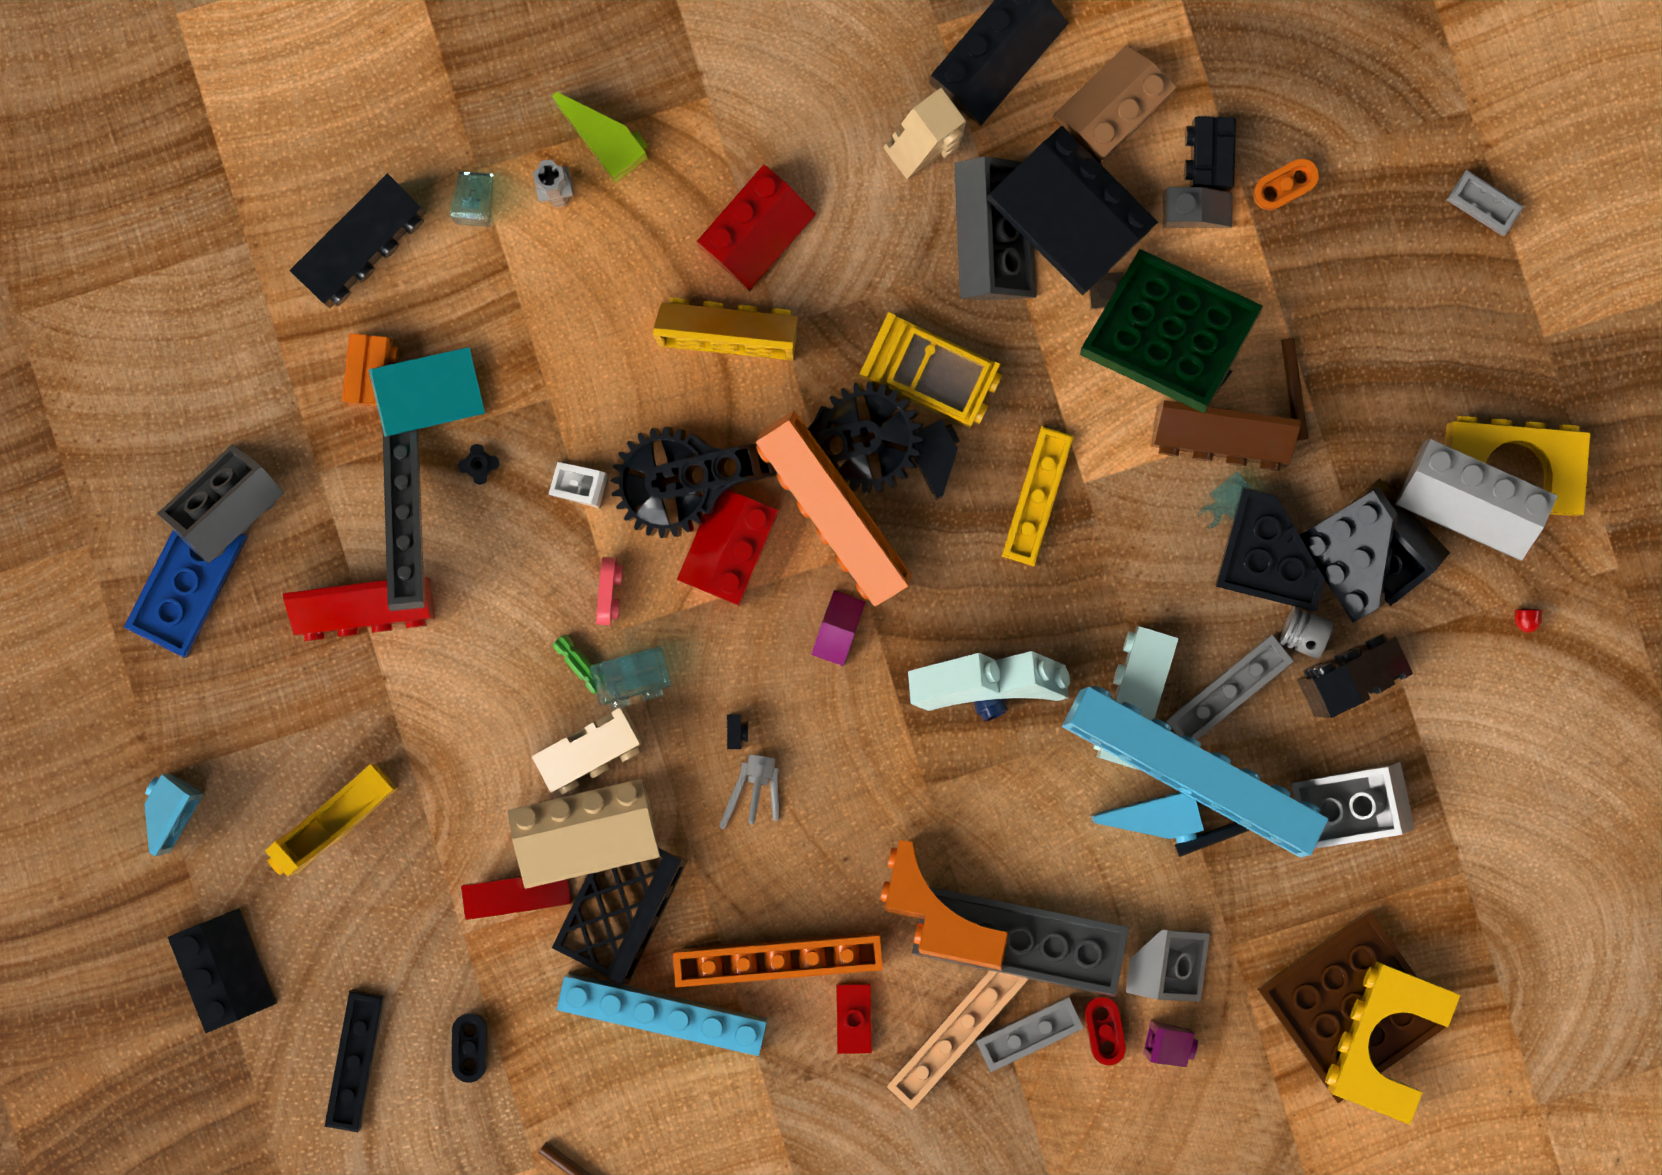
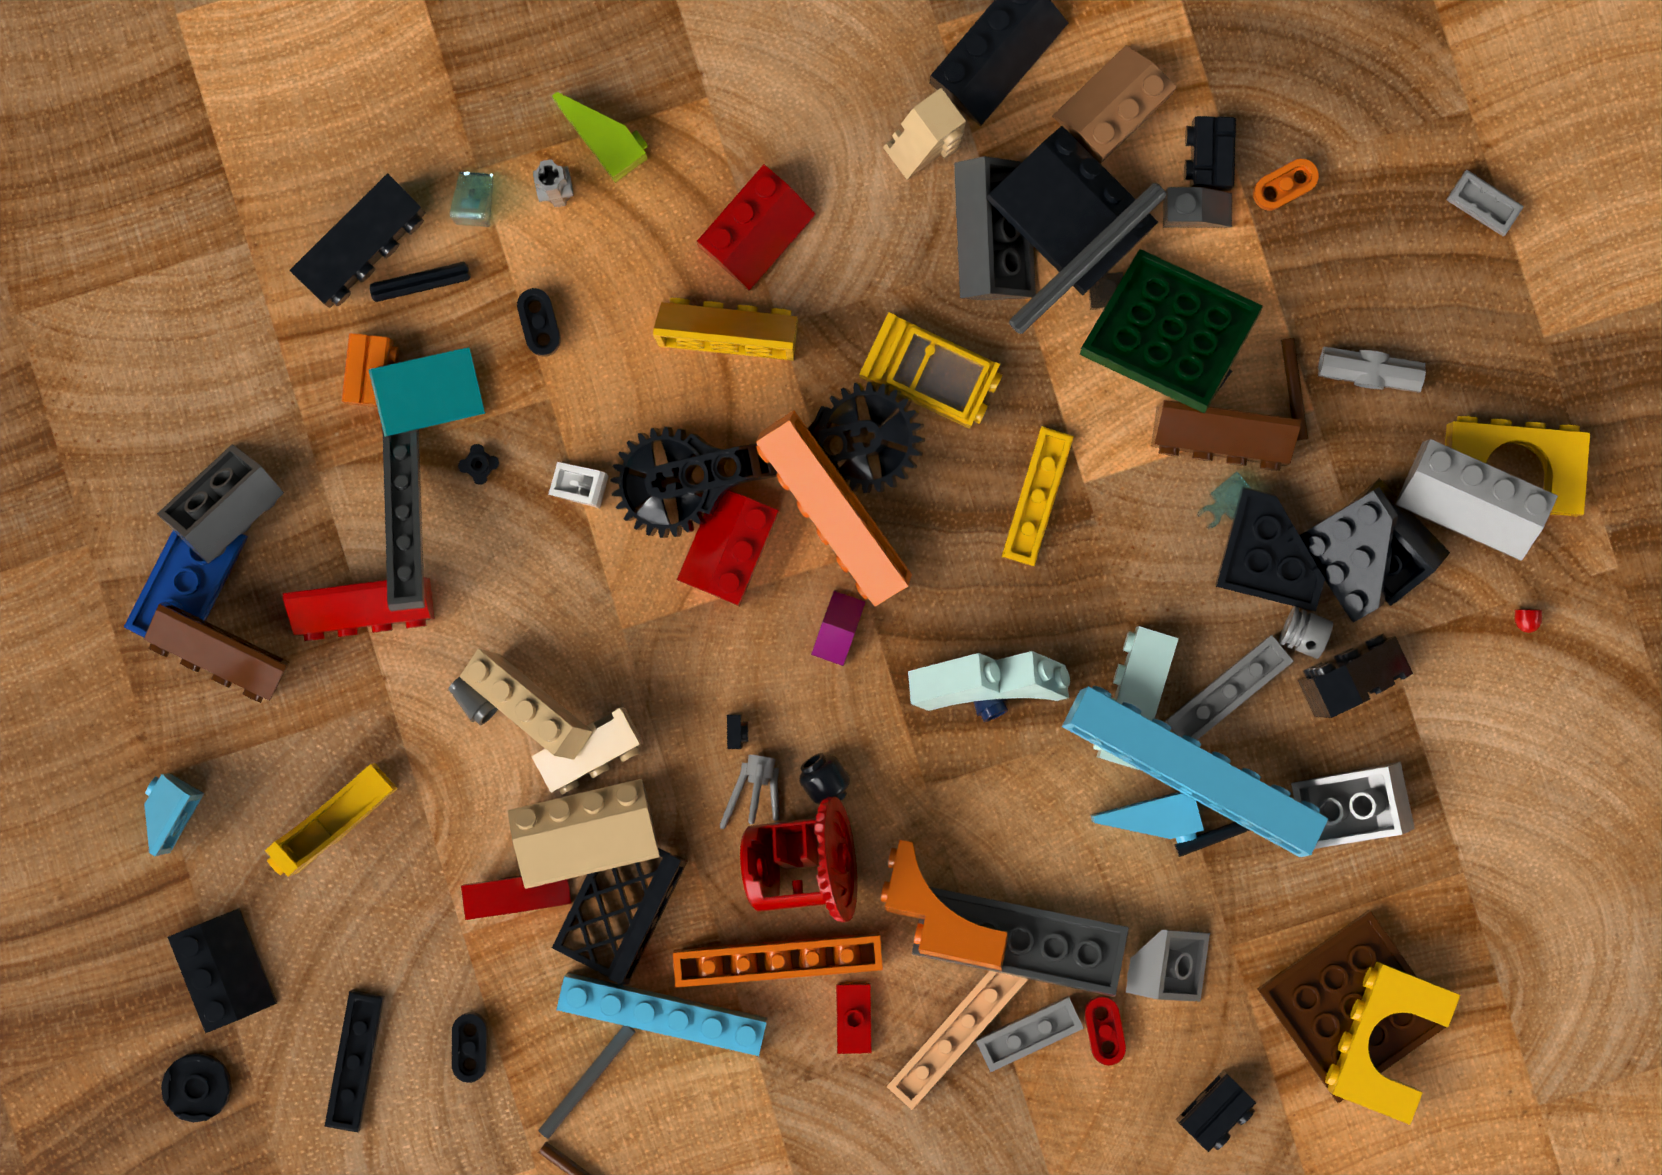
bright green axle [553,634,607,694] -> none
clear light blue brick [590,646,671,710] -> none
coral plate [596,557,623,626] -> none
black slope [913,419,960,501] -> none
magenta slope [1143,1020,1198,1067] -> none
none -> reddish brown slope [144,601,289,703]
none -> black tile [161,1052,232,1123]
none -> black axle [370,262,470,302]
none -> dark grey cone [448,677,498,725]
none -> tan brick [459,649,593,760]
none -> black plate [517,288,561,357]
none -> dark grey bar [538,1025,635,1139]
none -> red piece [740,797,858,922]
none -> black head [799,753,850,804]
none -> dark grey axle [1009,183,1167,334]
none -> black brick [1176,1070,1256,1152]
none -> light grey piece [1318,346,1426,393]

